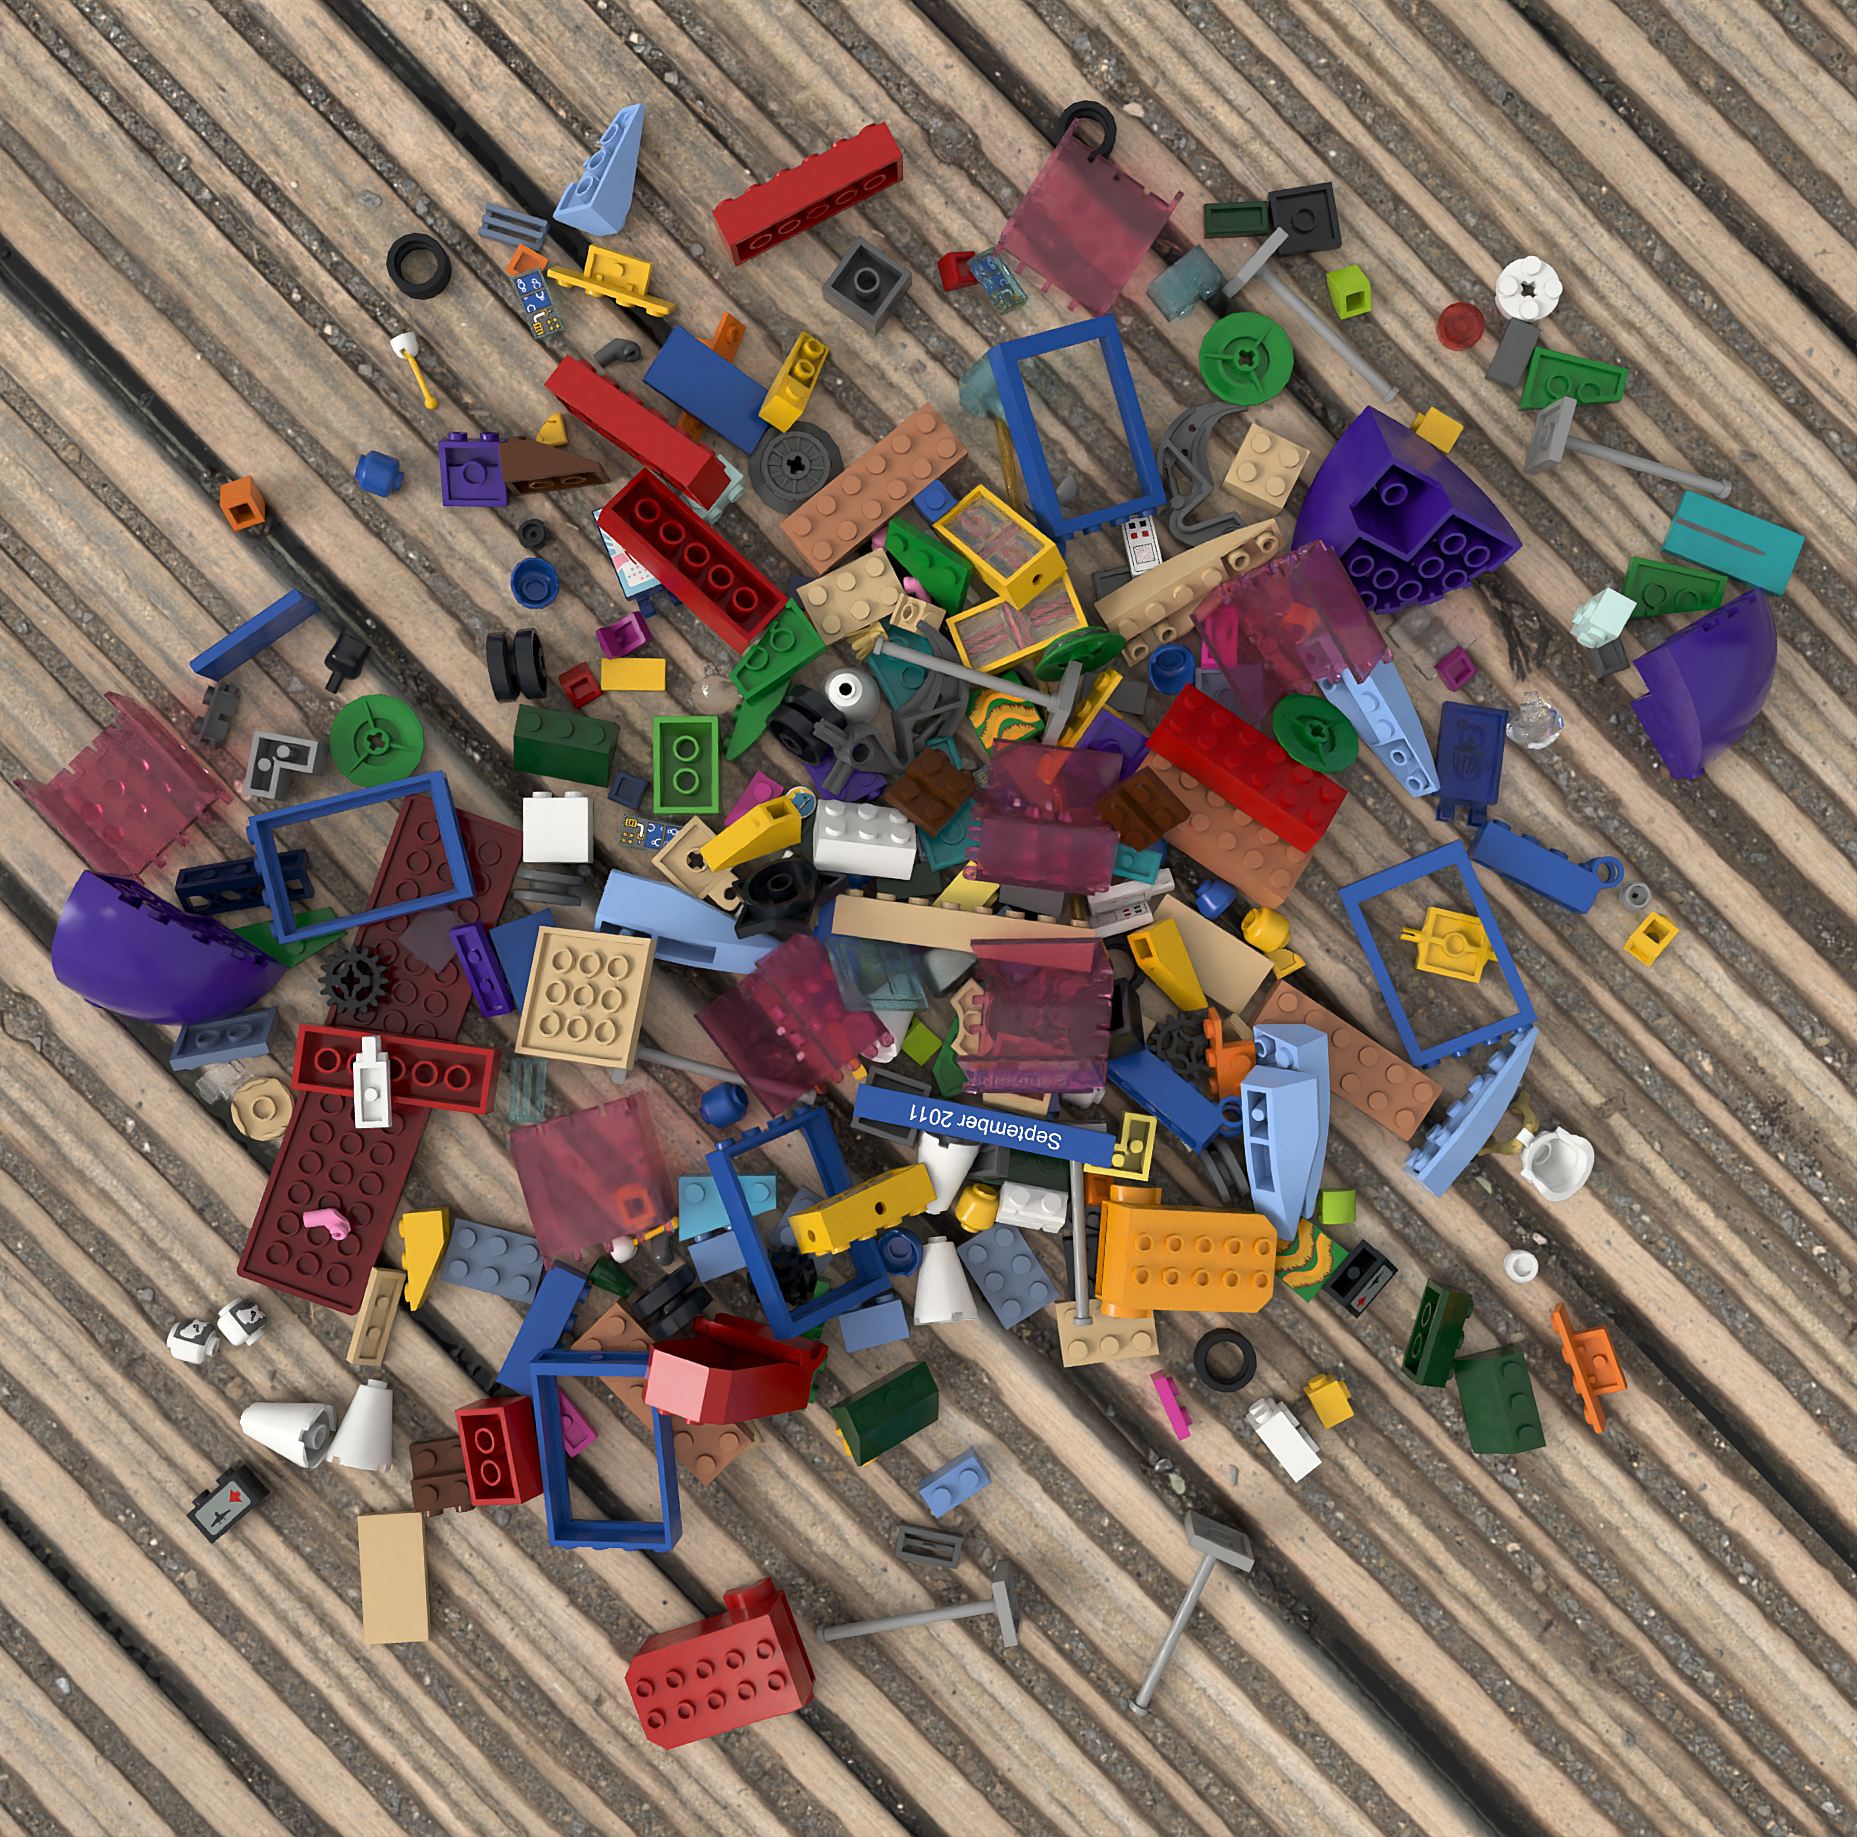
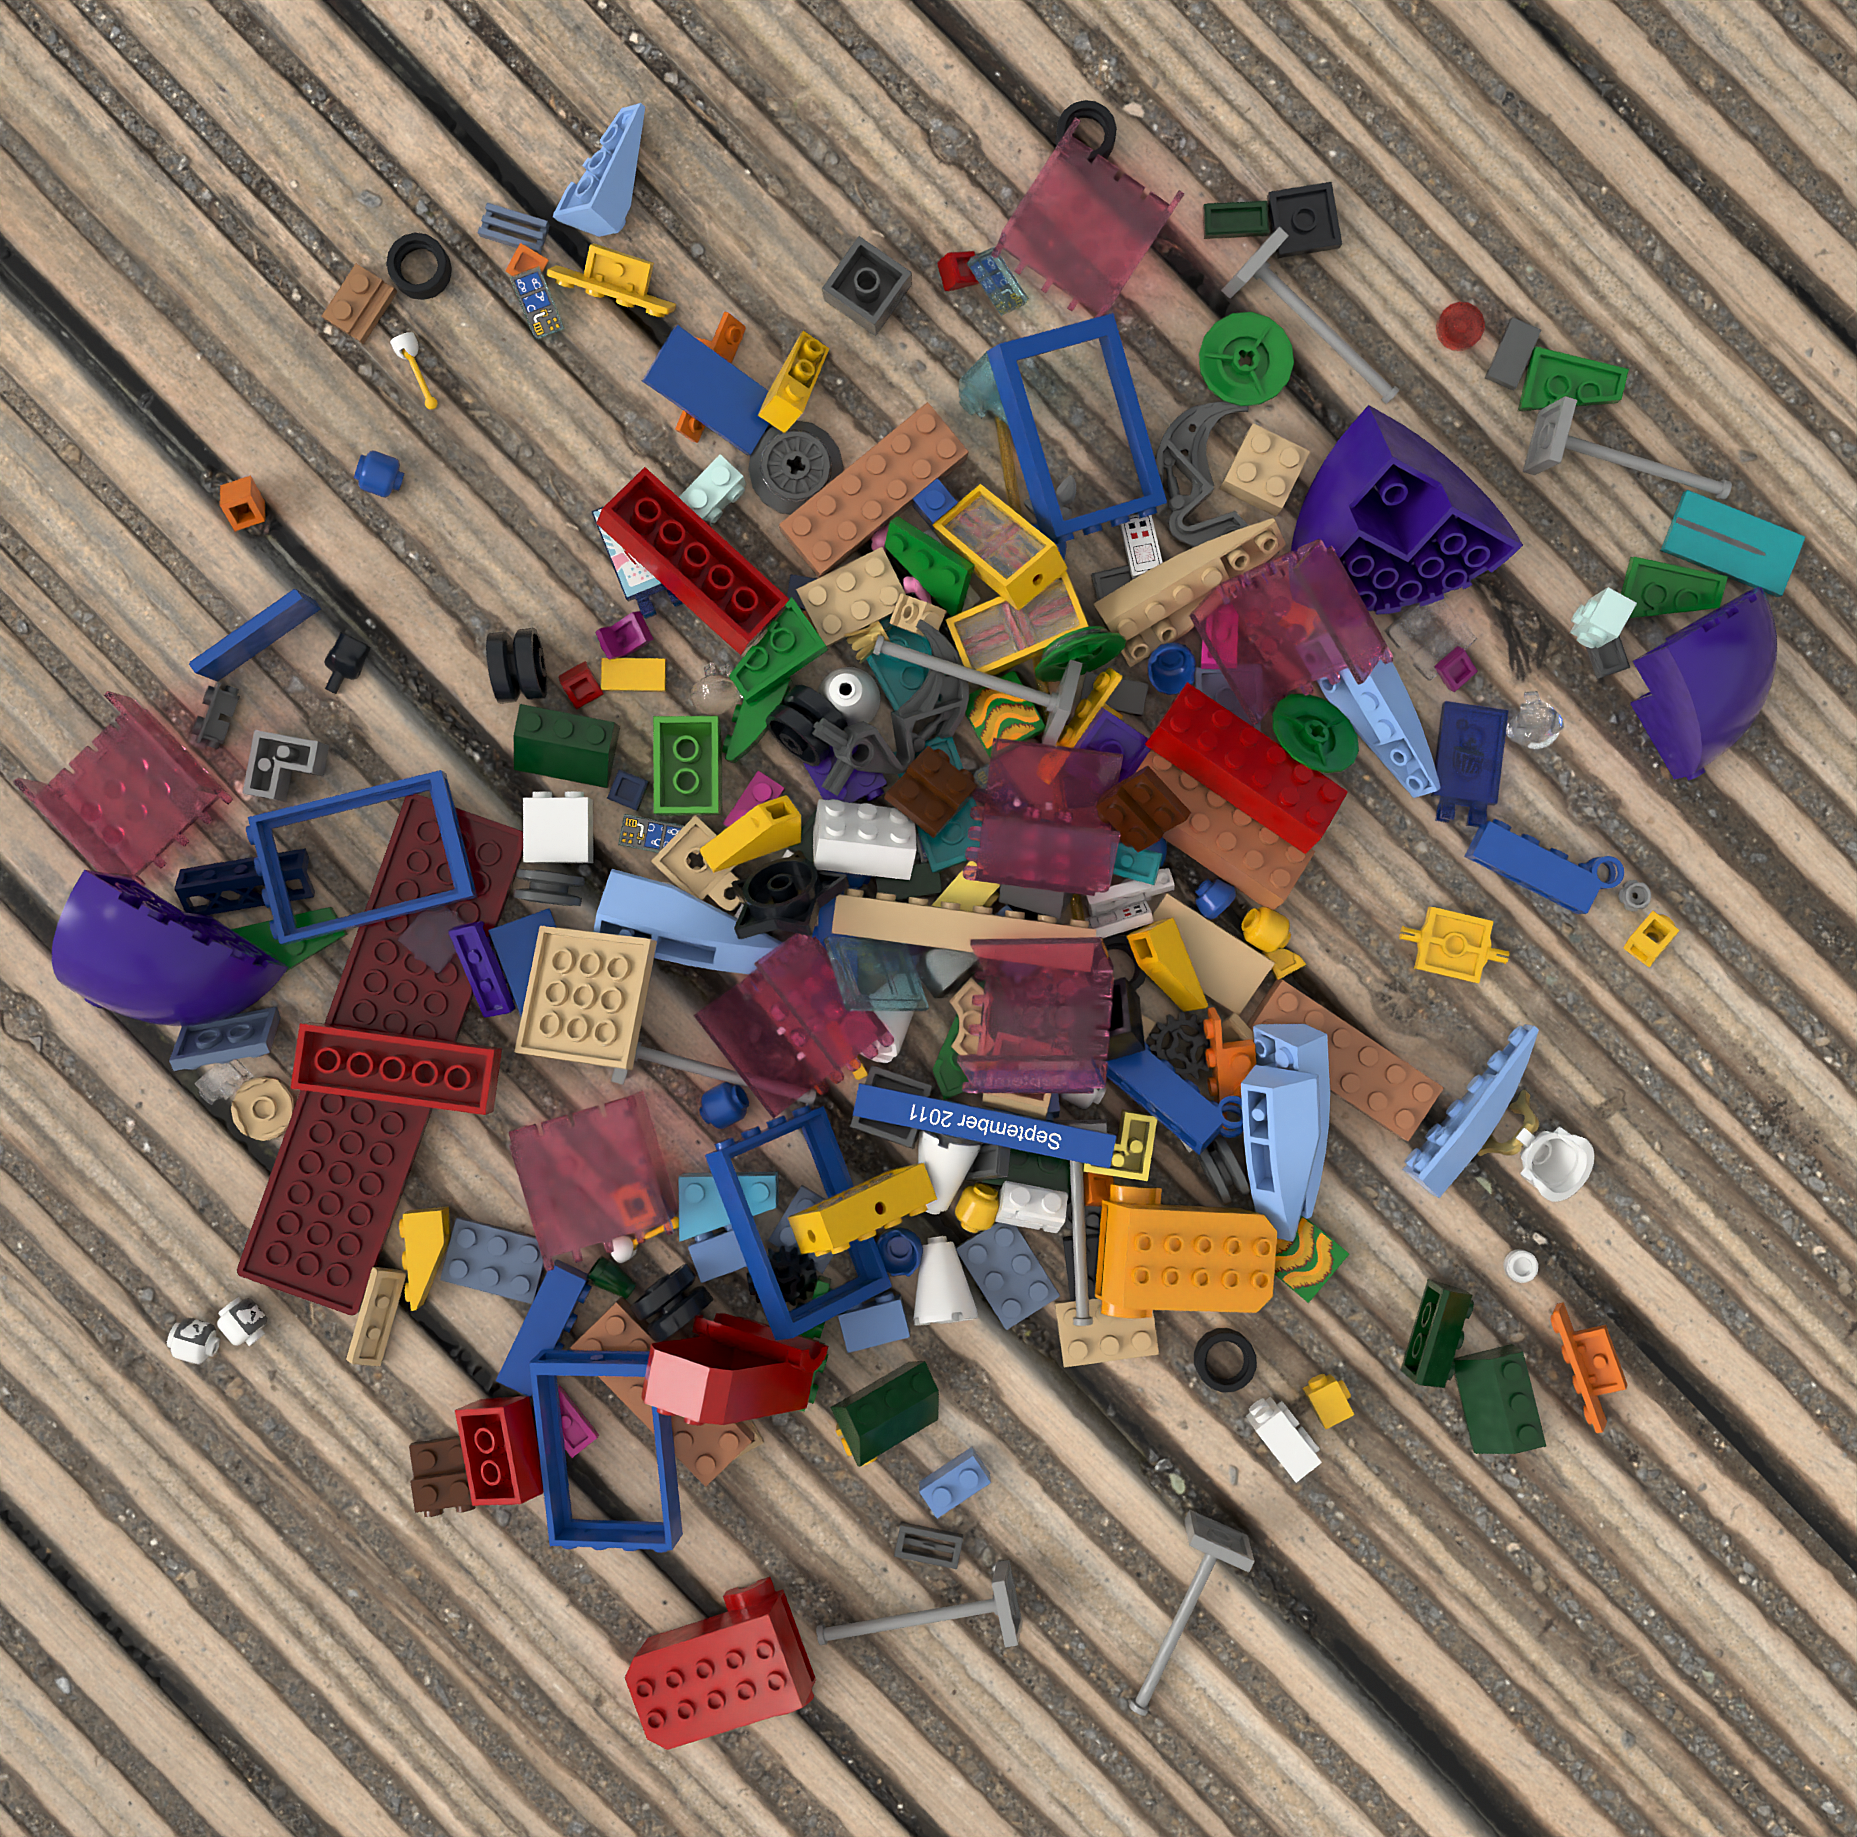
brick [186,1464,270,1544] -> none
white cone [240,1402,337,1468] -> none
bright pink arm [303,1208,351,1240] -> none
black gear [318,945,392,1016] -> none
white cone [325,1379,393,1472] -> none
green piece [329,694,425,788] -> none
white hinge [353,1035,392,1128] -> none
tan tile [357,1510,431,1645] -> none
dark purple plate [438,431,509,507] -> none
reddish brown slope [498,436,610,496] -> none
clear light blue tile [508,1057,546,1124] -> none
blue hair [510,557,560,610] -> none
black plate [518,519,550,550] -> none
yellow tile [536,412,570,448] -> none
red brick [544,354,732,511] -> none
dark grey arm [593,338,641,368] -> none
dark grey arm [651,1217,679,1266] -> none
red brick [712,121,903,267] -> none
tile [786,786,817,819] -> none
lime brick [901,1014,943,1066] -> none
clear light blue brick [1146,244,1223,323] -> none
dark pink plate [1150,1370,1193,1441] -> none
lime brick [1317,1188,1356,1224] -> none
black brick [1321,1239,1398,1319] -> none
lime brick [1326,264,1371,320] -> none
blue window [1338,839,1538,1070] -> none
yellow brick [1409,407,1464,456] -> none
white plate [1495,256,1563,324] -> none
none -> medium nougat plate [322,263,398,345]

